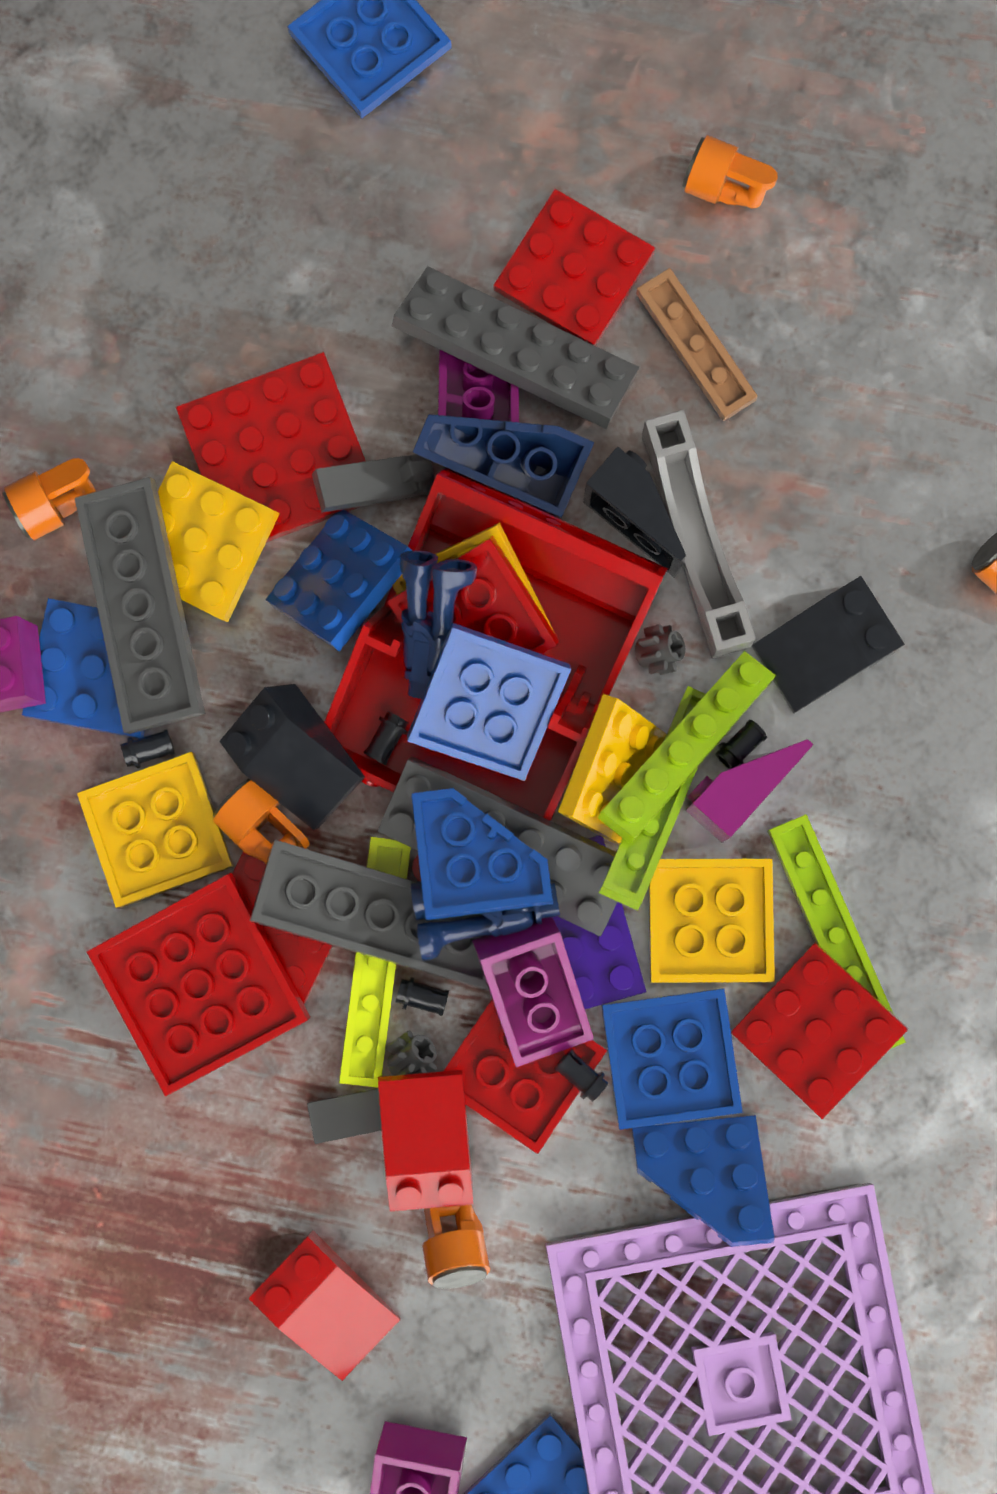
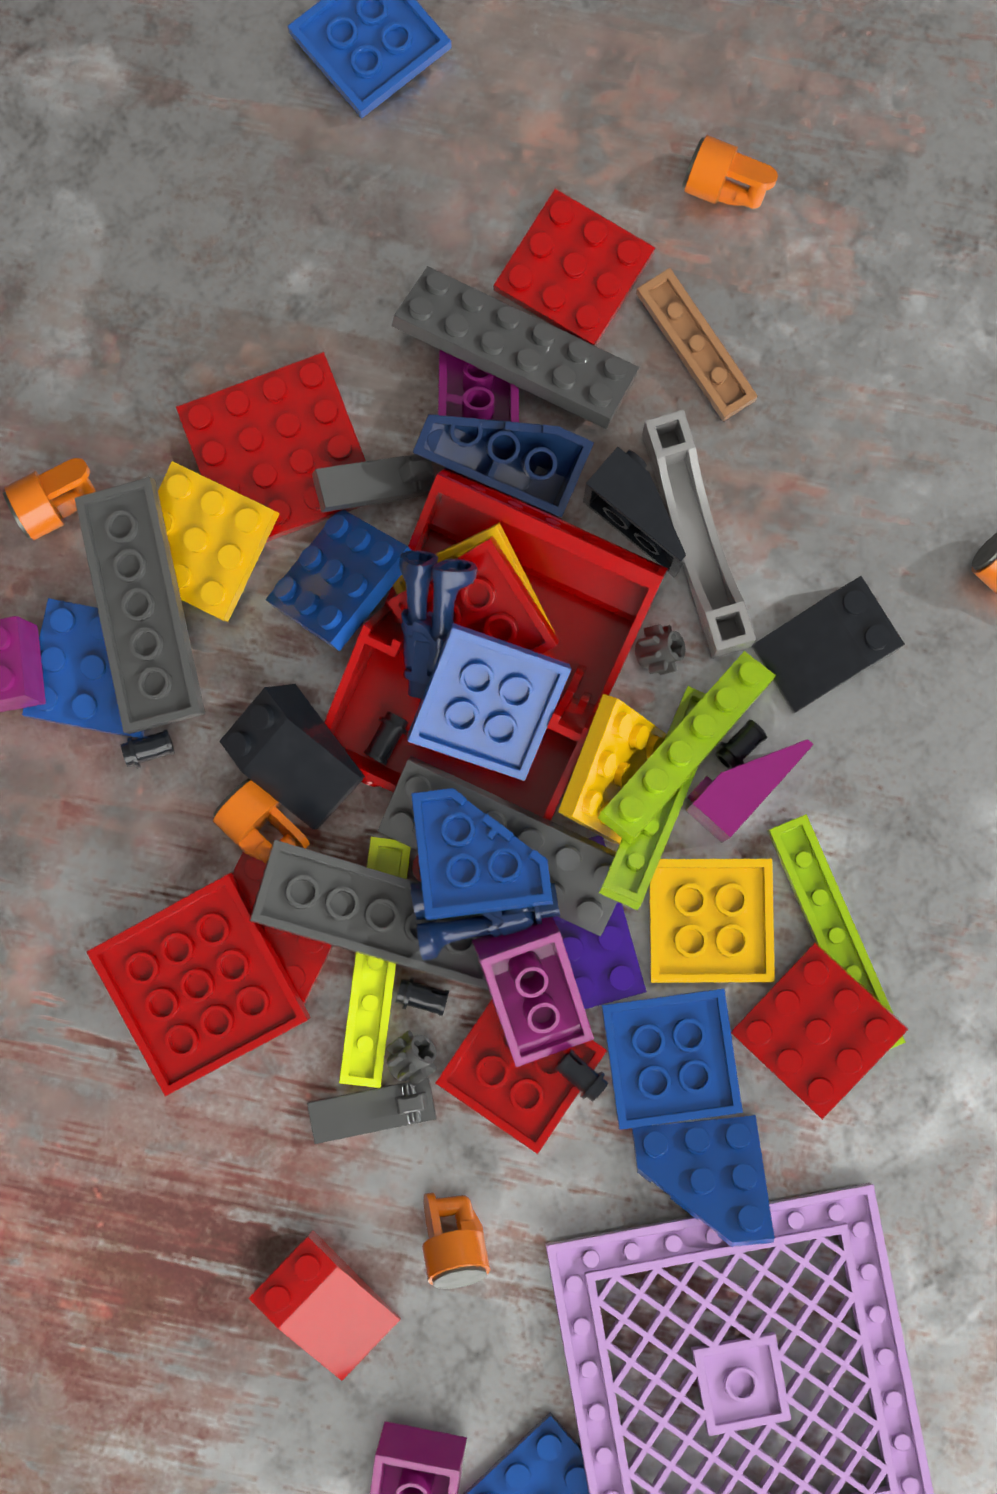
yellow plate [77,752,234,909] -> none
red slope [378,1070,474,1212] -> none

